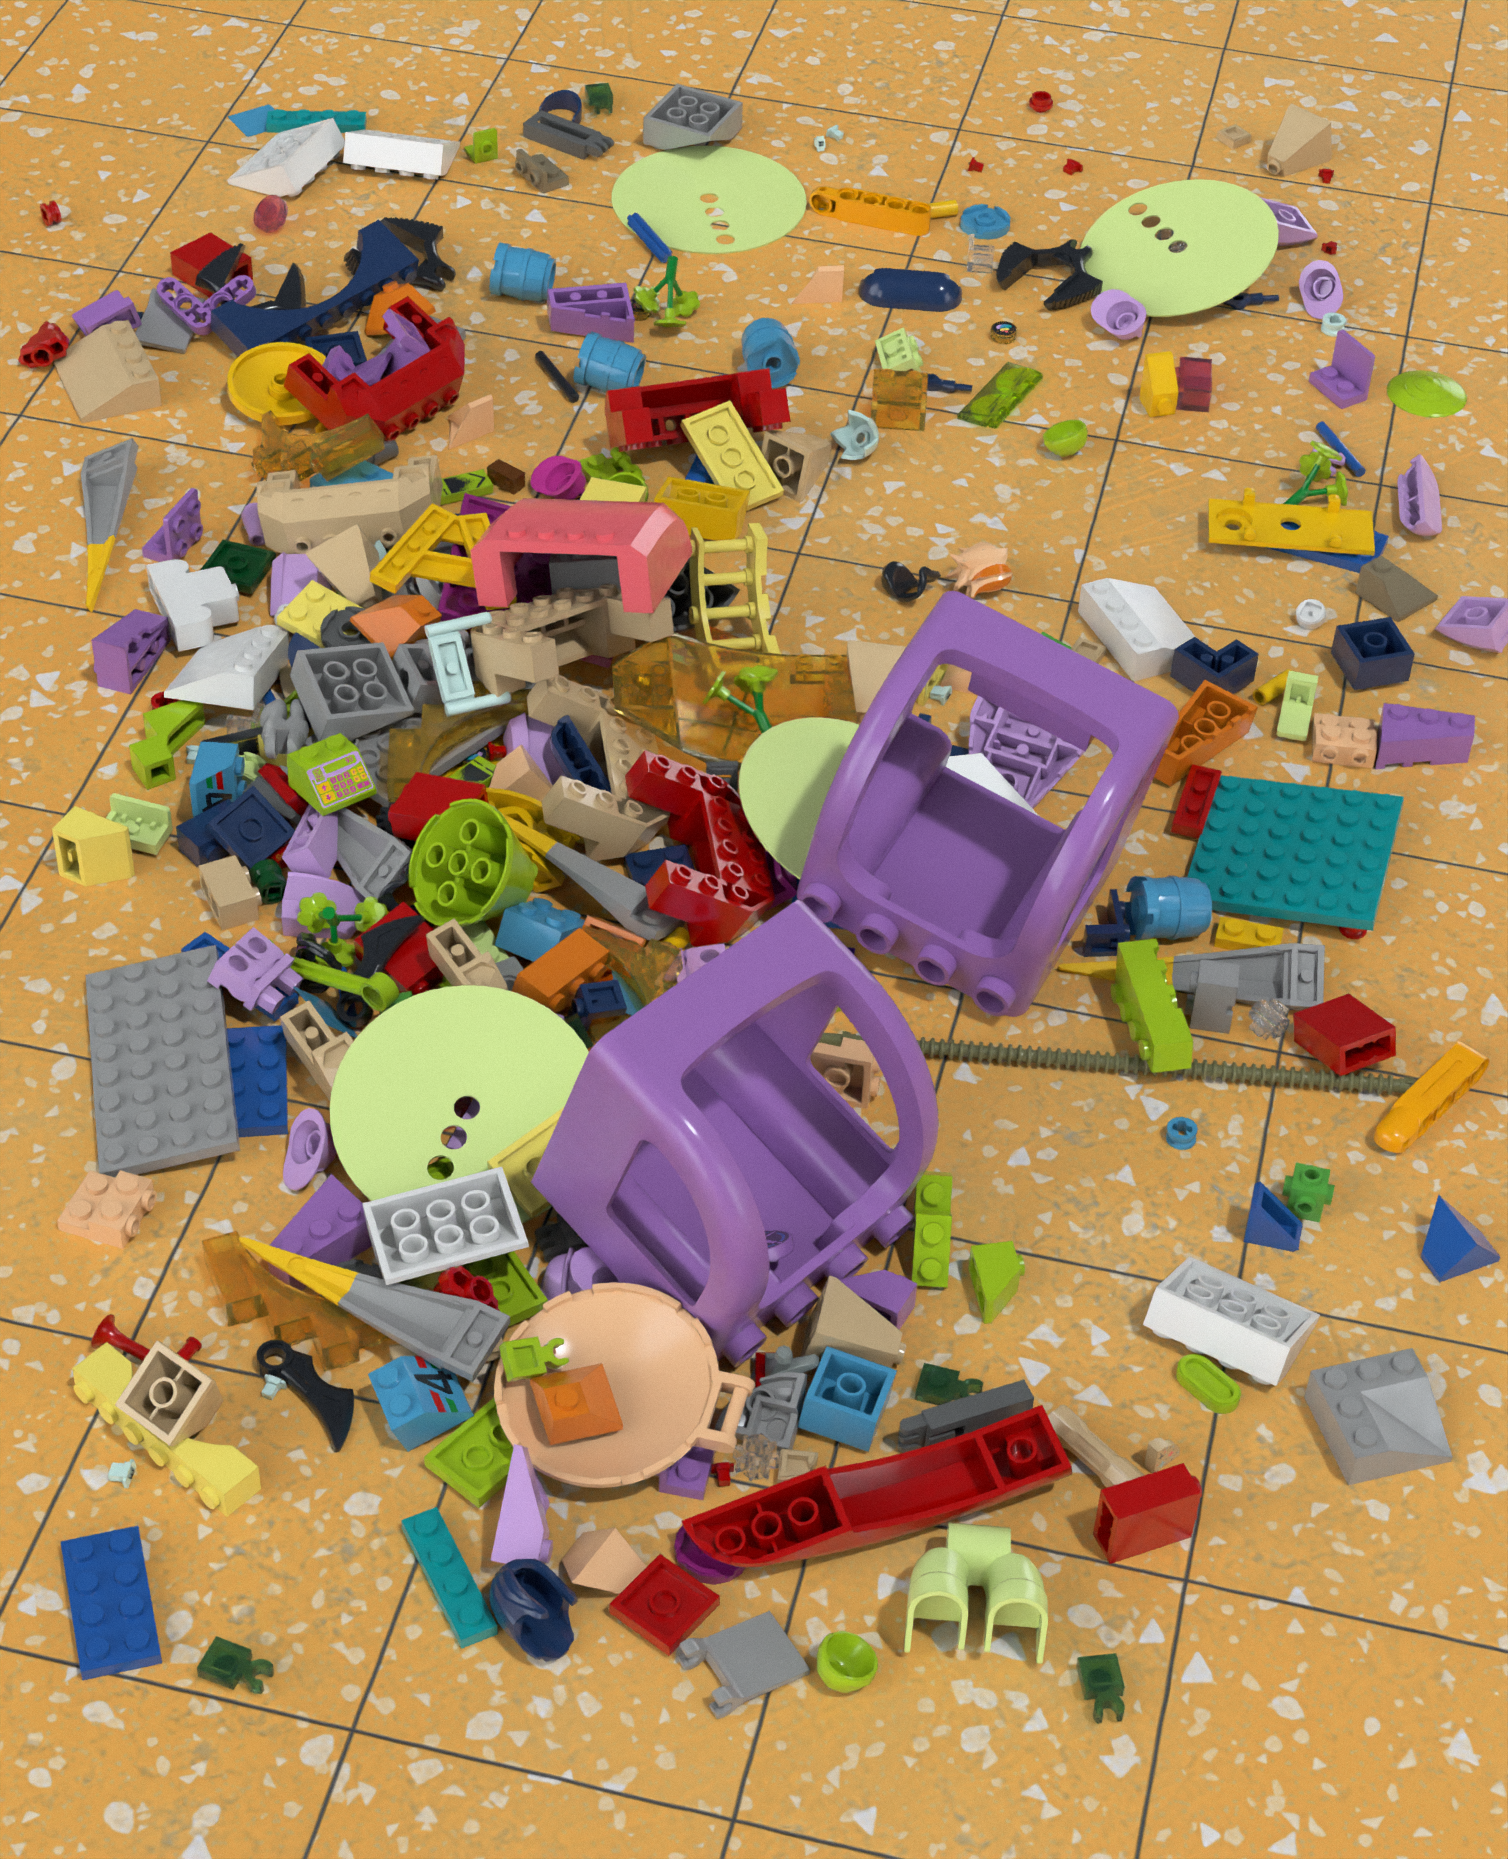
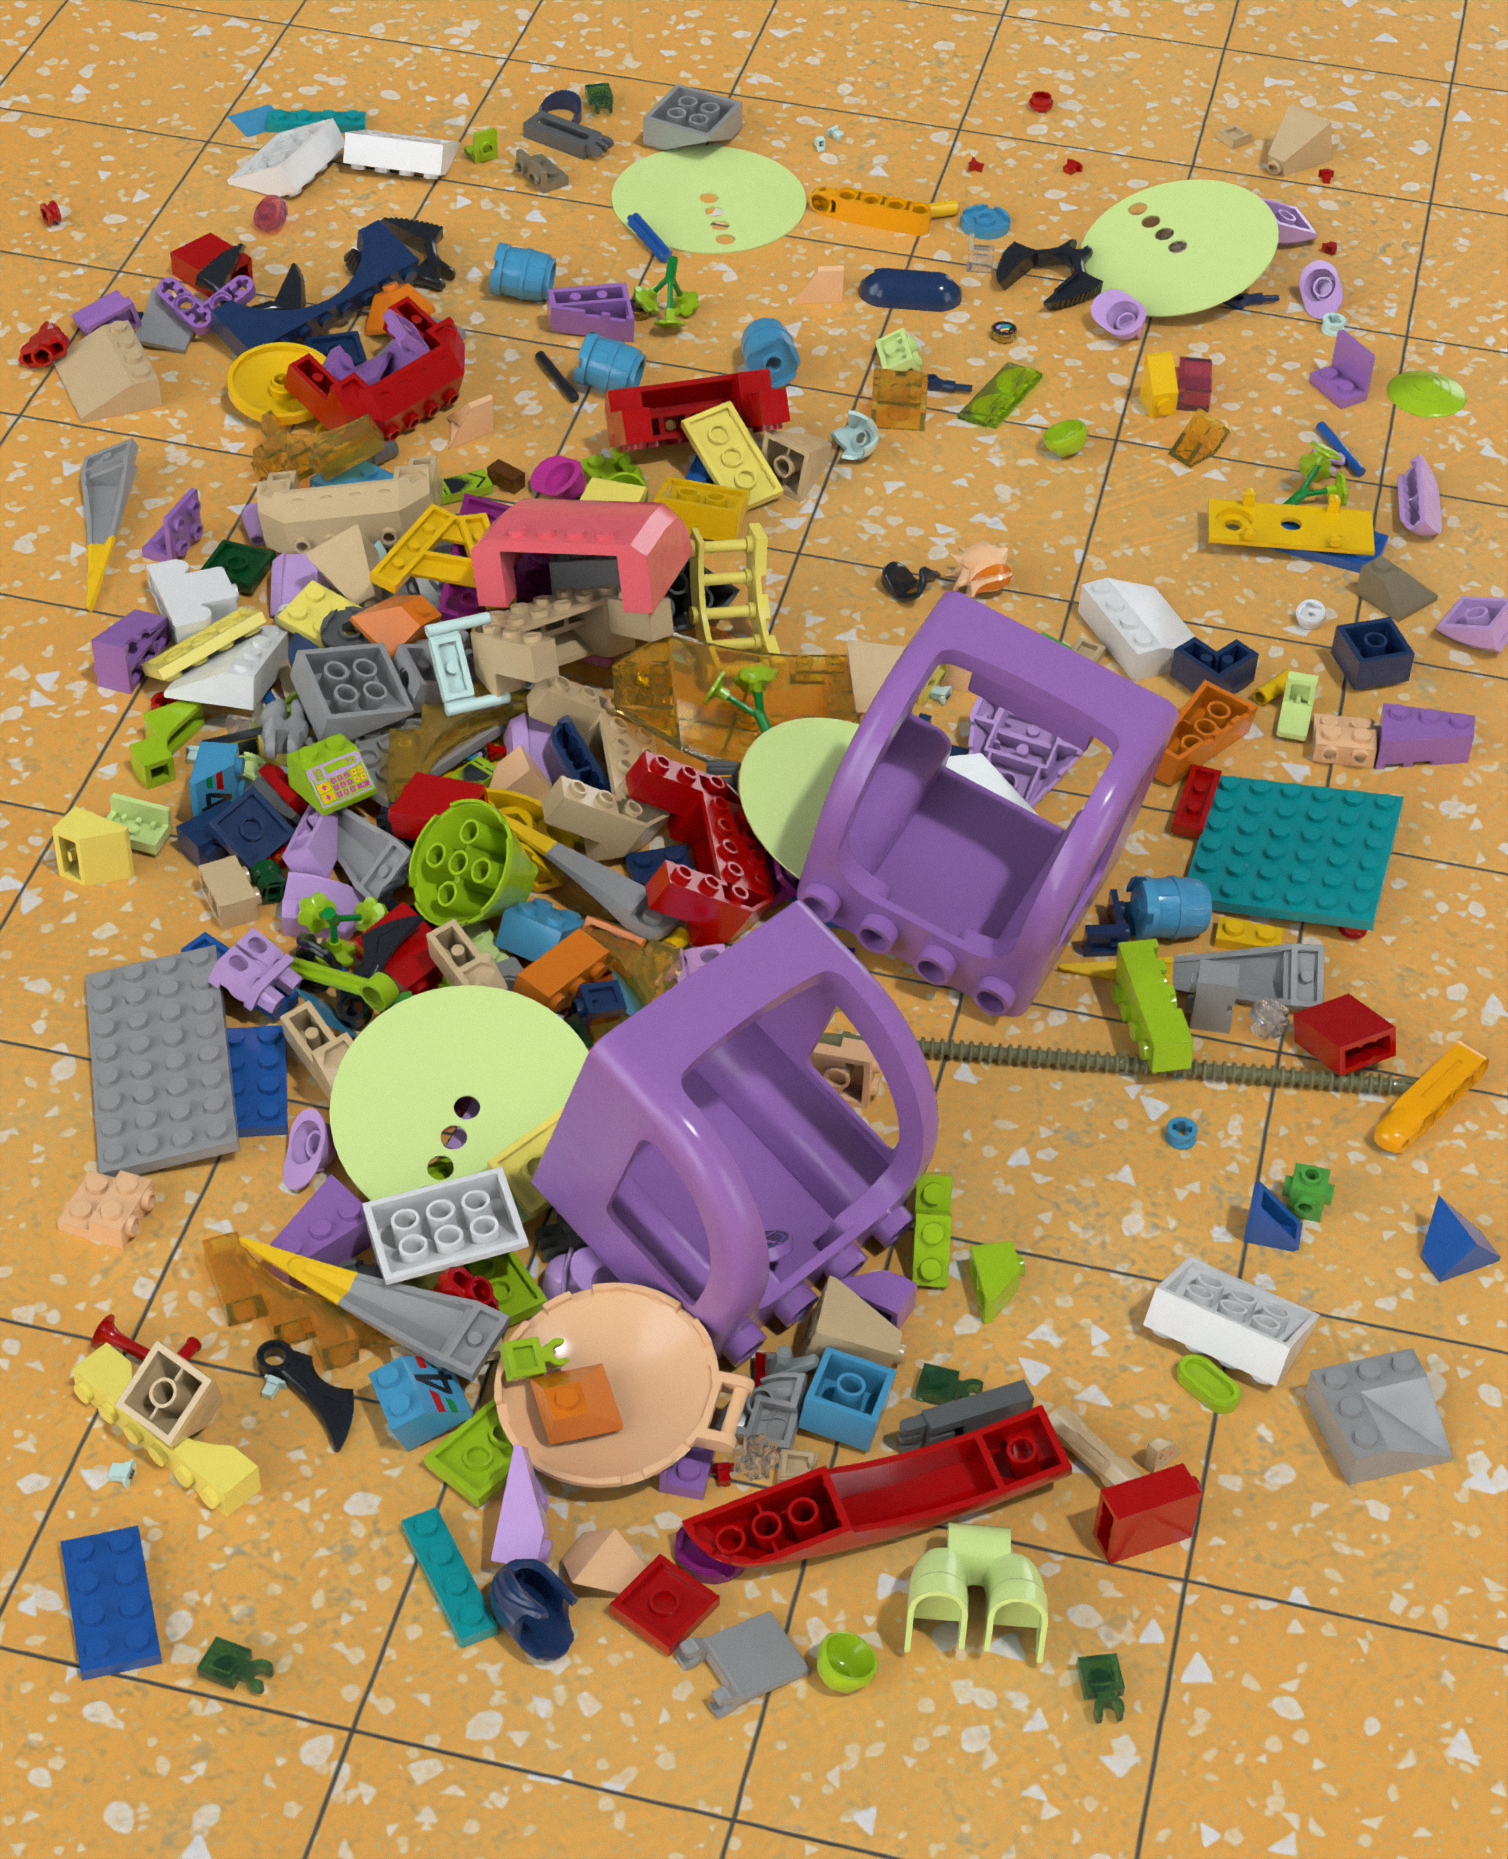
none -> light yellow plate [140,607,267,682]
none -> clear yellow slope [1168,408,1231,468]

